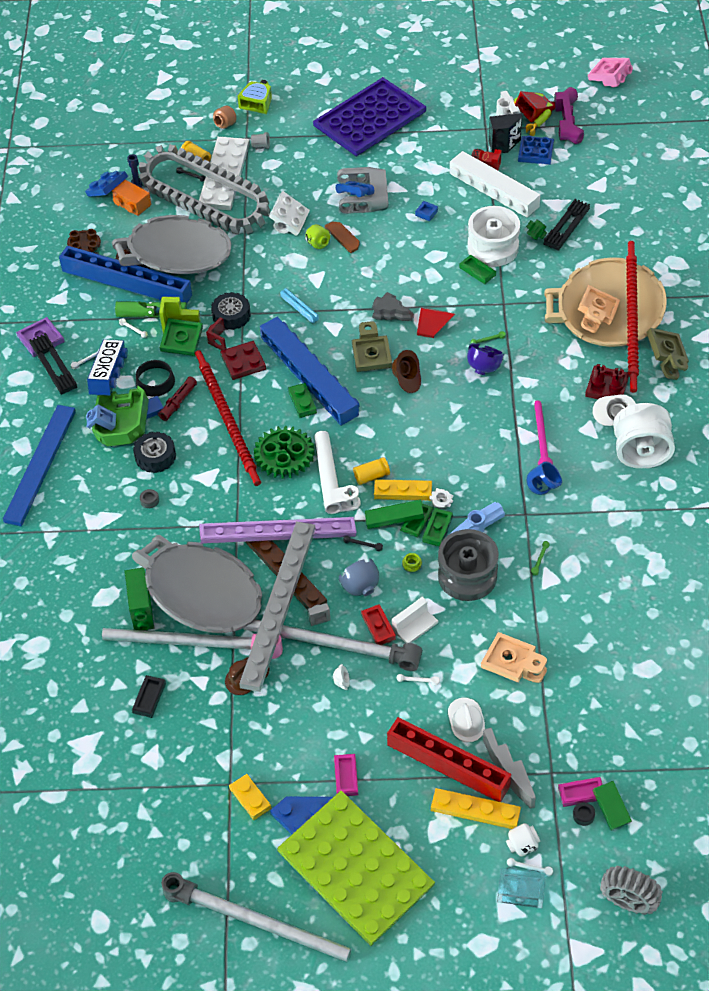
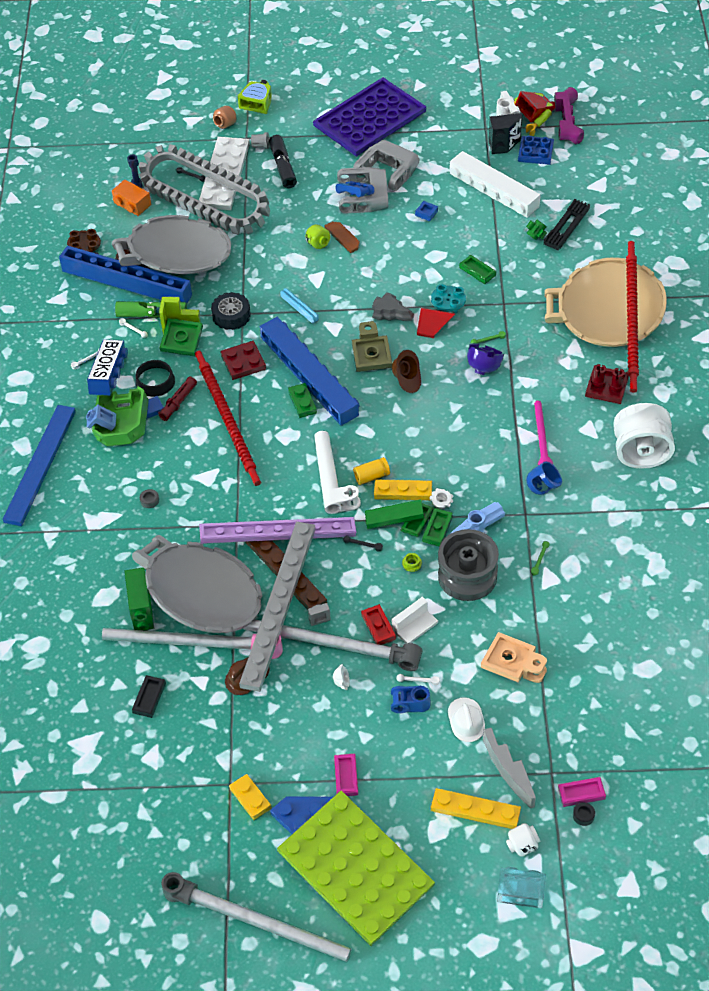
medium lavender tile [16,317,65,357] -> none
black container [29,333,78,395] -> none
blue plate [85,171,128,197] -> none
black wheel [133,432,176,473] -> none
yellow piece [181,141,211,162] -> none
dark red bracket [206,317,226,350] -> none
green gear [254,426,315,479] -> none
white plate [269,191,310,236] -> none
sand blue cylinder [338,559,379,596] -> none
red brick [387,717,512,802] -> none
white piece [468,206,520,267] -> none
red leg [471,149,502,171] -> none
white hinge [507,858,553,877] -> none
light nougat plate [578,285,620,333] -> none
bright pink plate [588,58,633,87] -> none
green tile [592,781,632,830] -> none
white piece [593,395,636,426] -> none
light grey gear [600,866,663,915] -> none
olive plate [646,328,689,380] -> none
none -> black piece [269,135,297,189]
none -> light grey connector [353,140,420,191]
none -> blue piece [391,685,431,713]
none -> teal plate [431,284,466,313]

